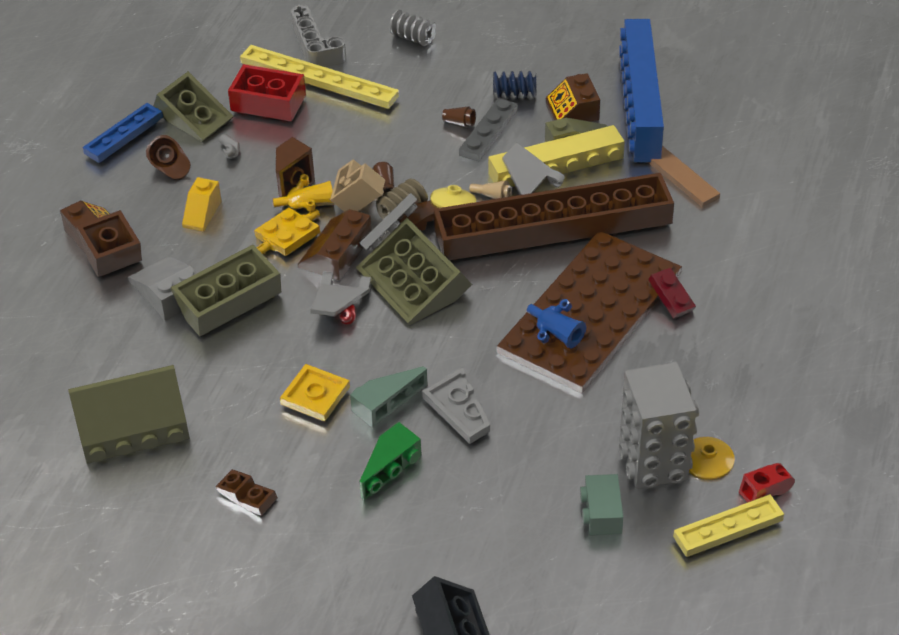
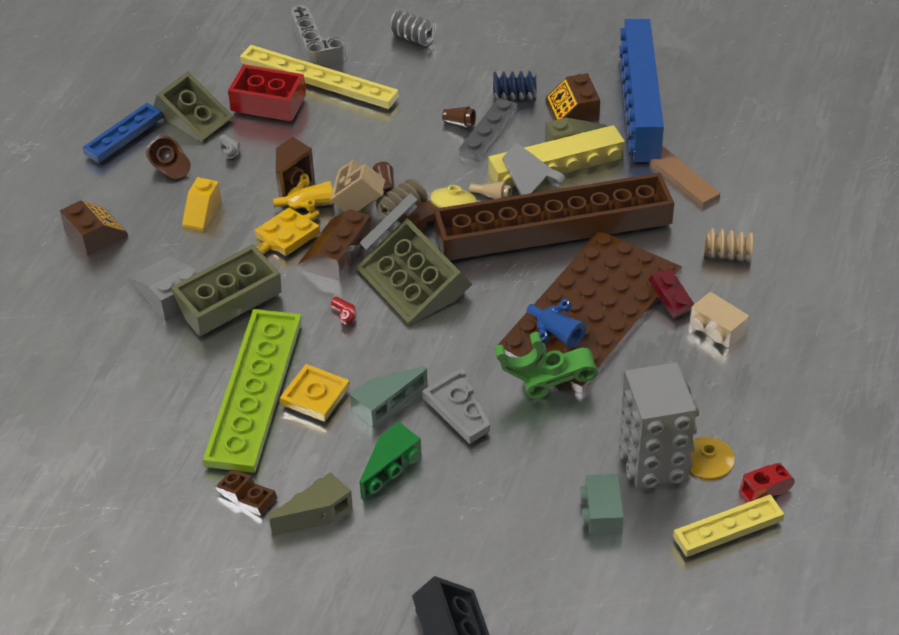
olive slope [68,365,190,464] -> none
reddish brown slope [77,210,142,277] -> none
light grey flag [311,272,371,316] -> none
none -> lime plate [203,309,302,473]
none -> olive slope [267,472,353,535]
none -> bright green piece [494,332,598,399]
none -> tan brick [690,291,750,349]
none -> tan piece [703,228,754,261]

